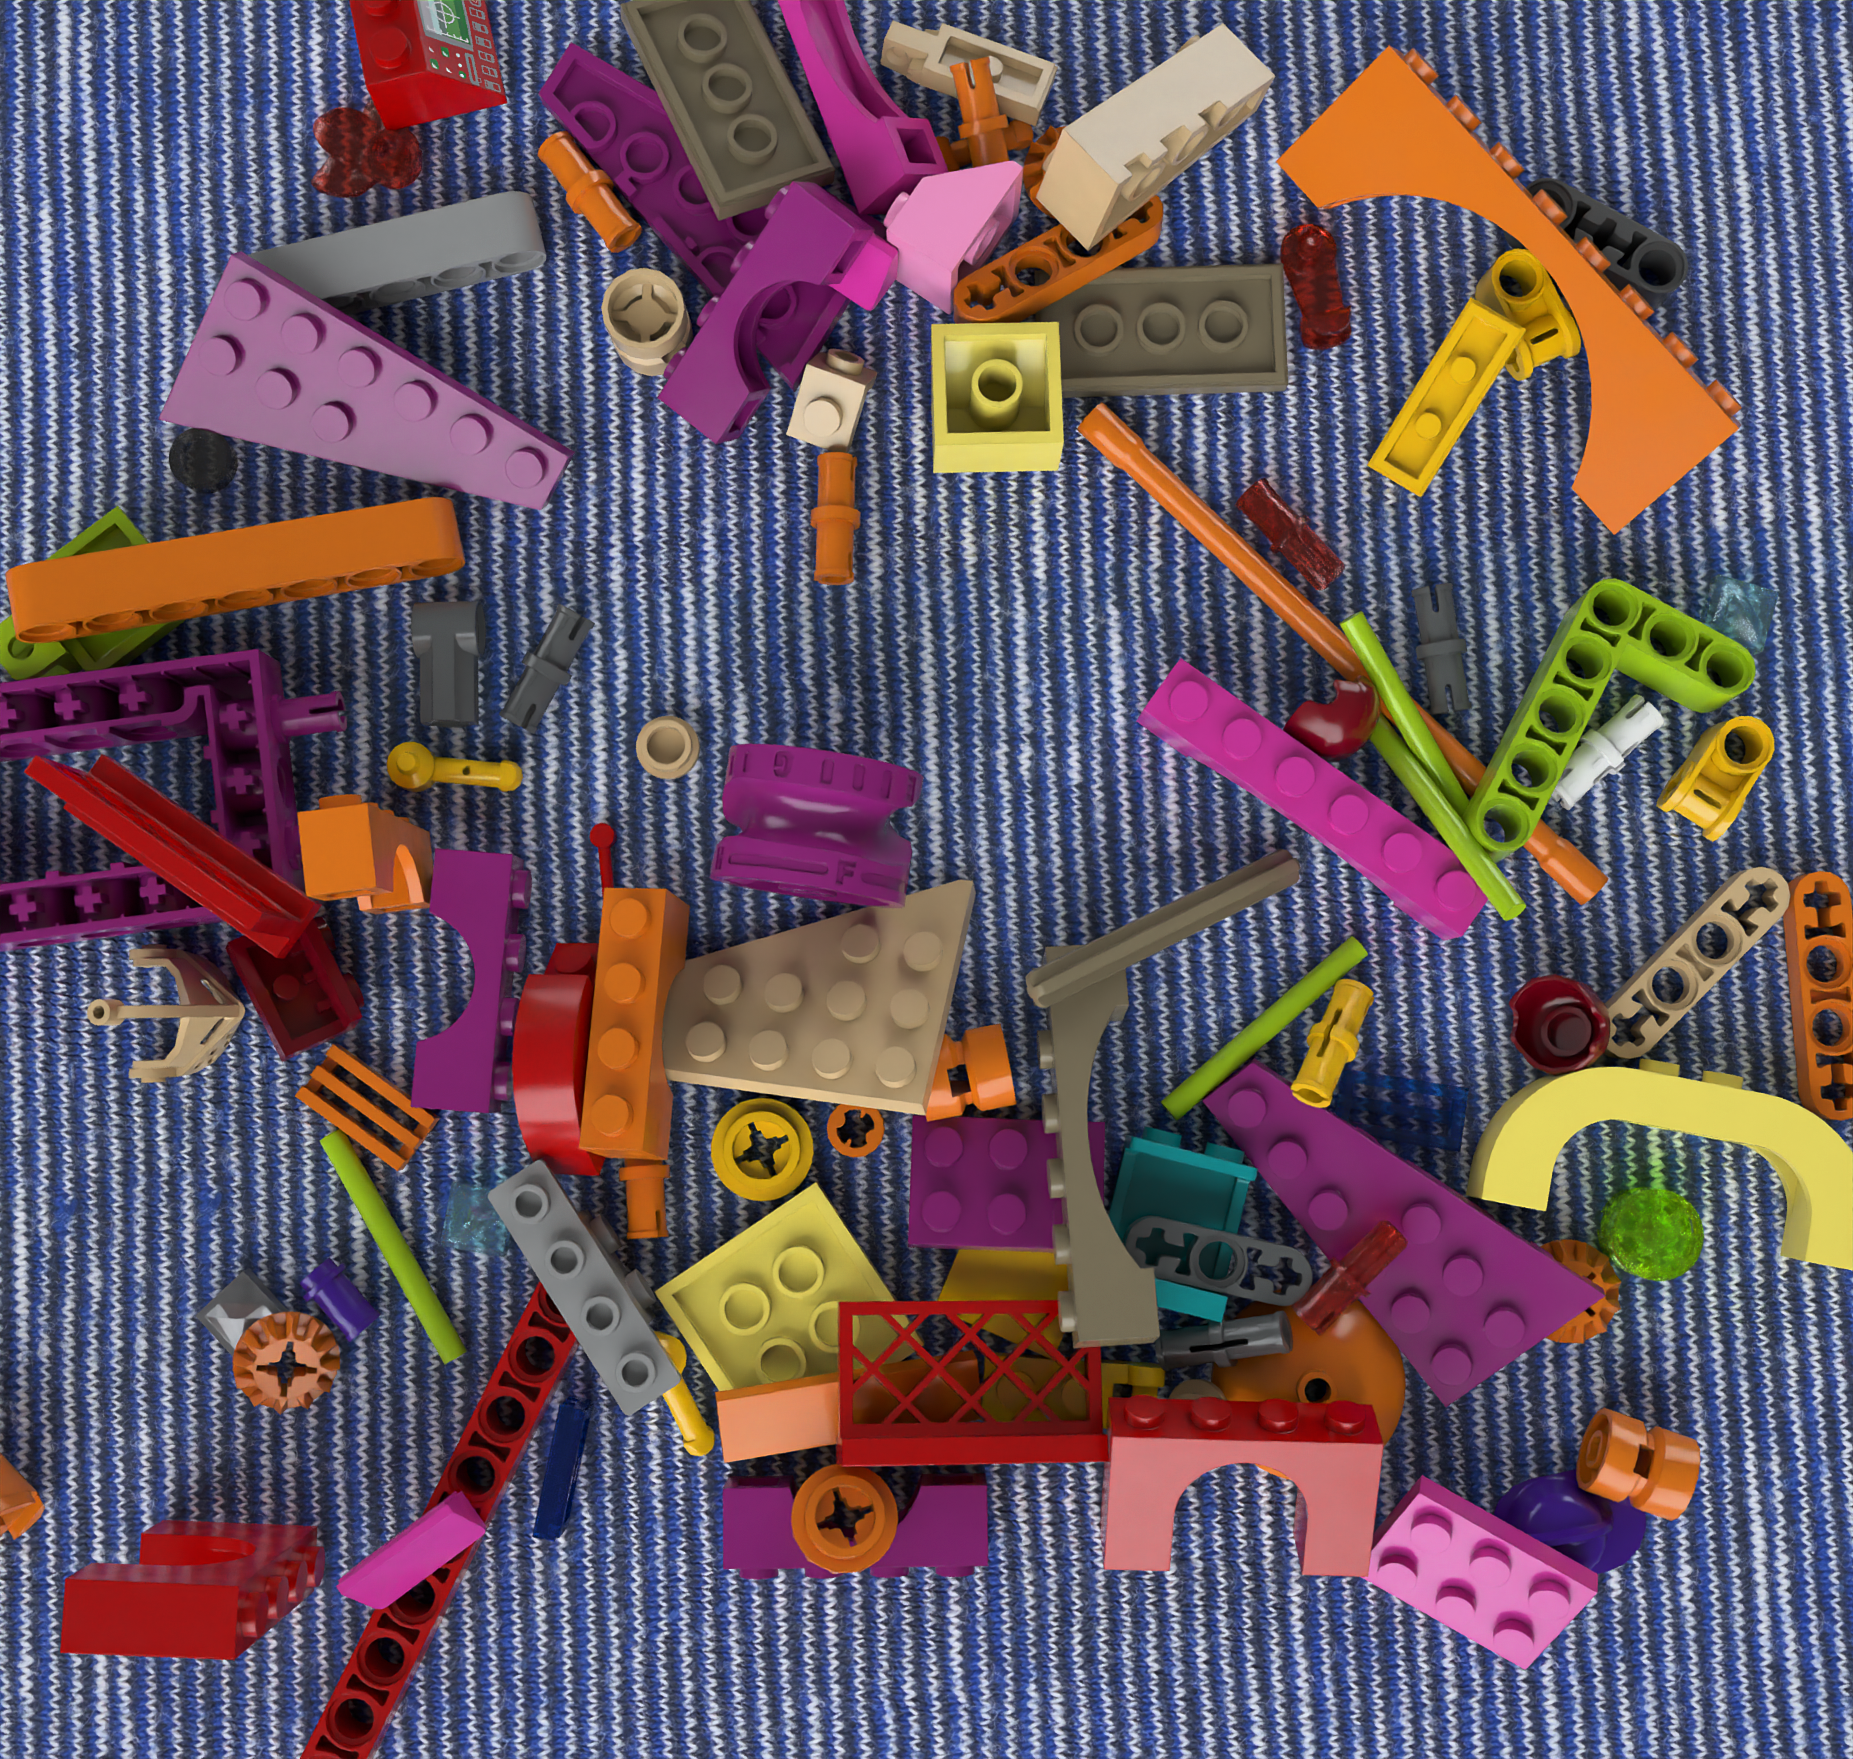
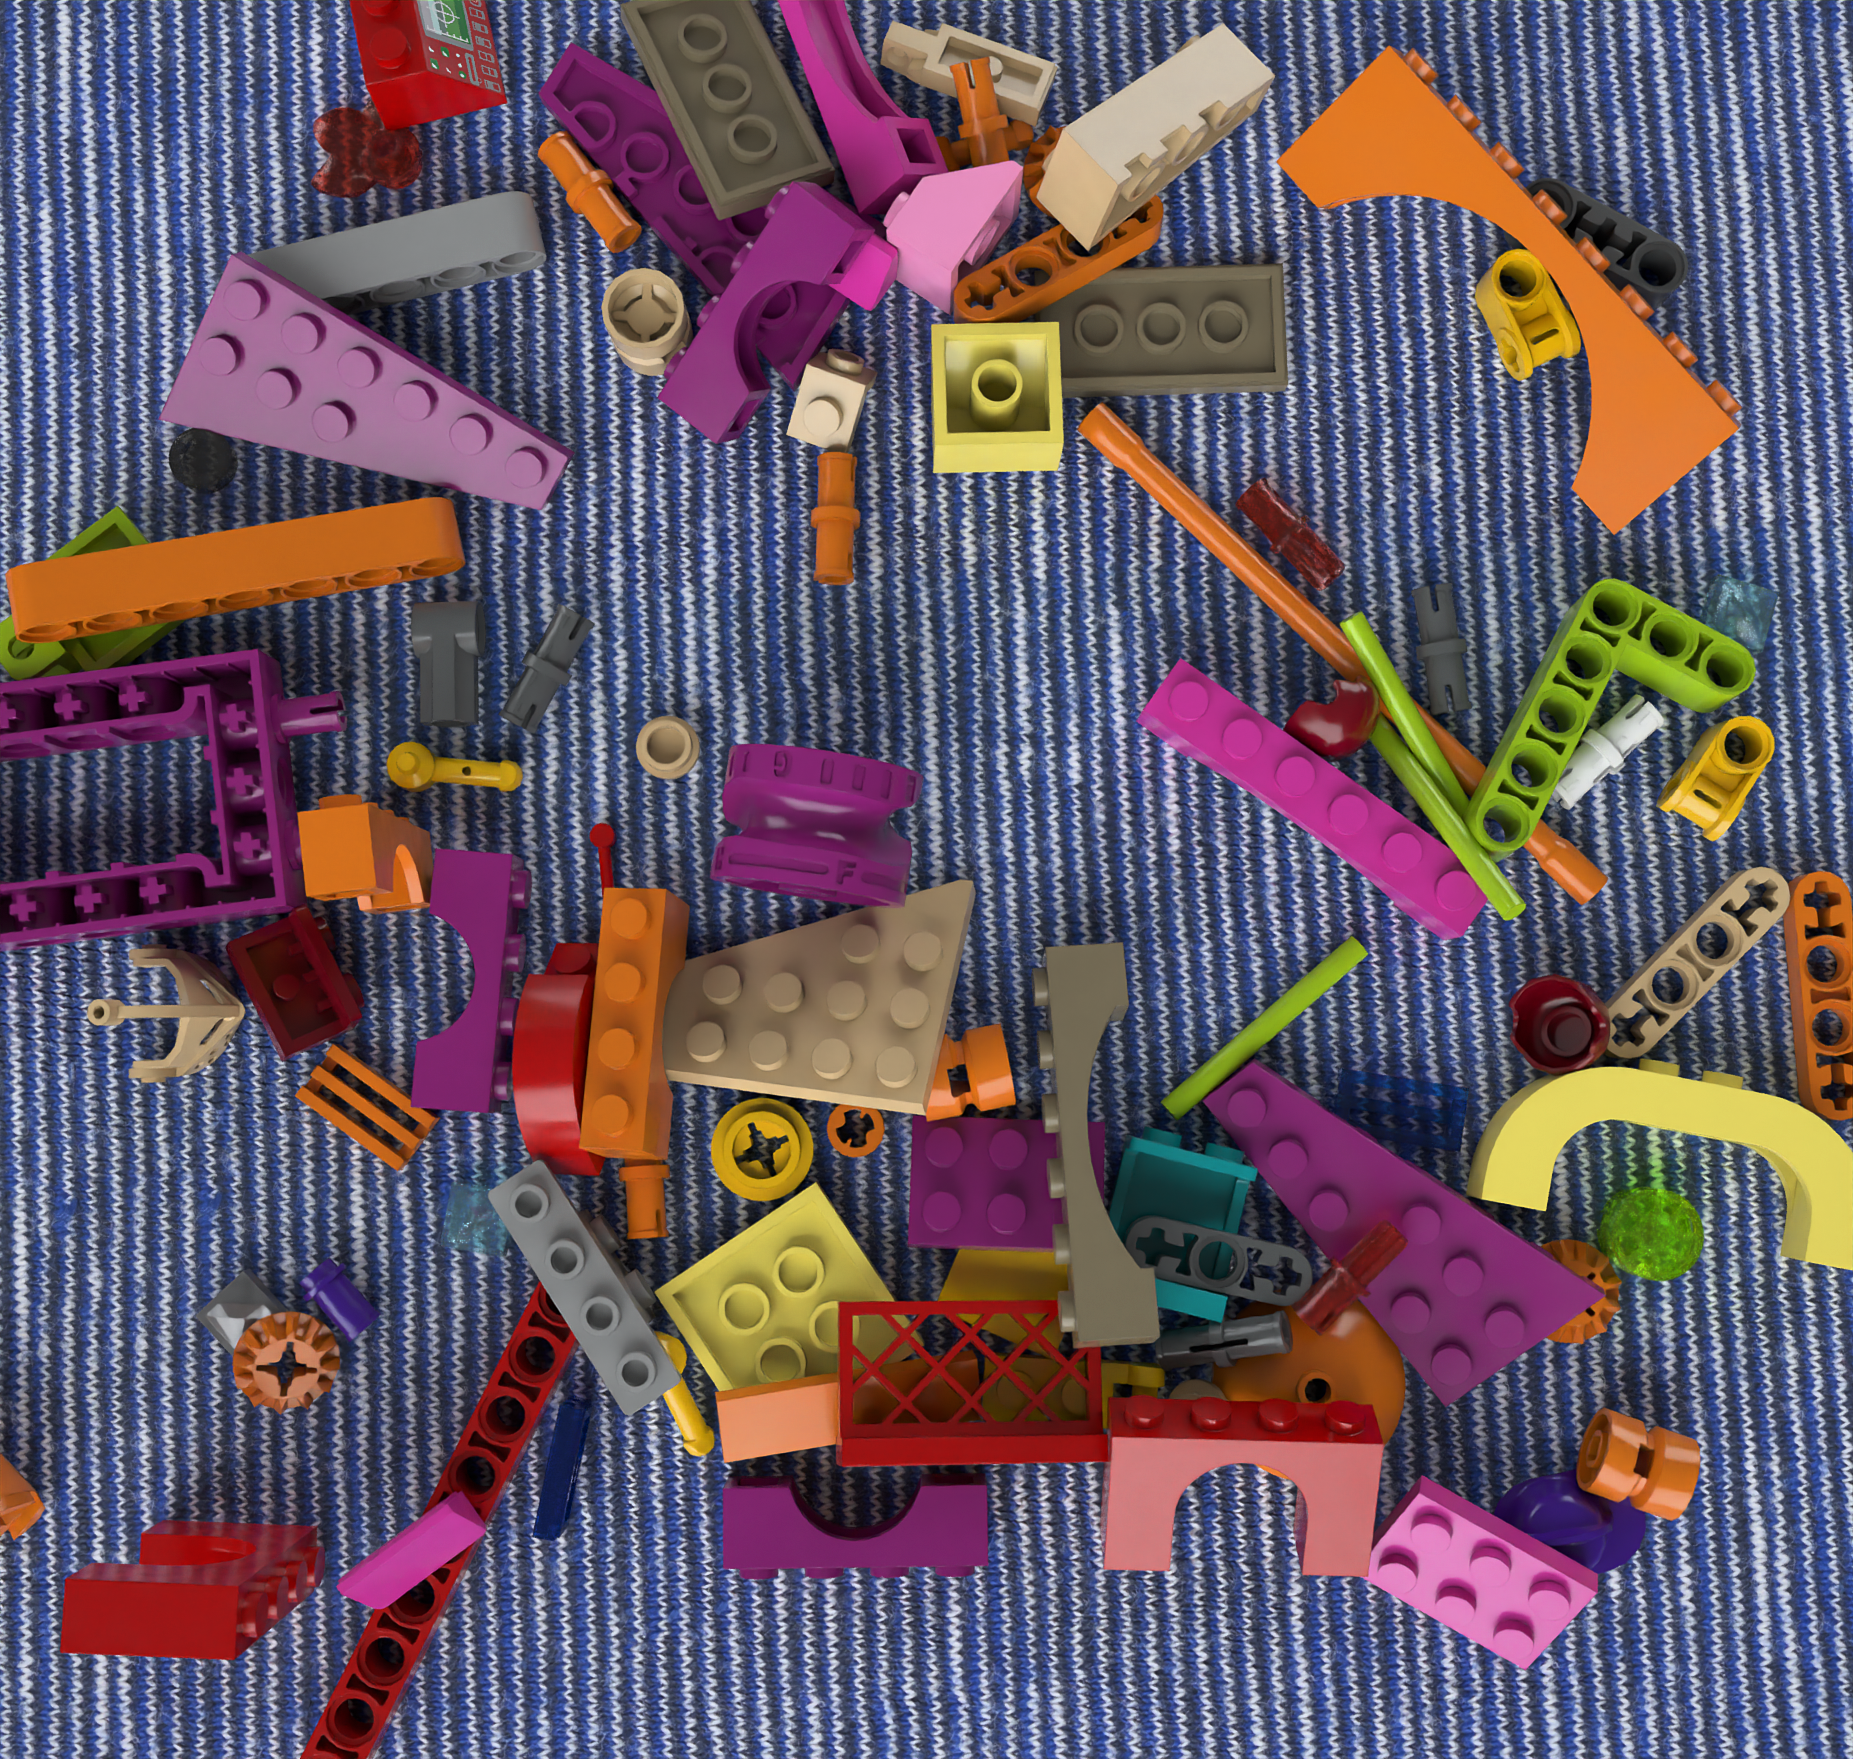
red fence [24,754,322,959] -> none
lime bar [319,1129,467,1365] -> none
orange gear [791,1464,898,1574] -> none
dark tan axle [1025,849,1301,1008] -> none
clear red piece [1280,224,1352,350] -> none
yellow pin [1291,979,1375,1108] -> none
yellow tile [1367,297,1526,498] -> none

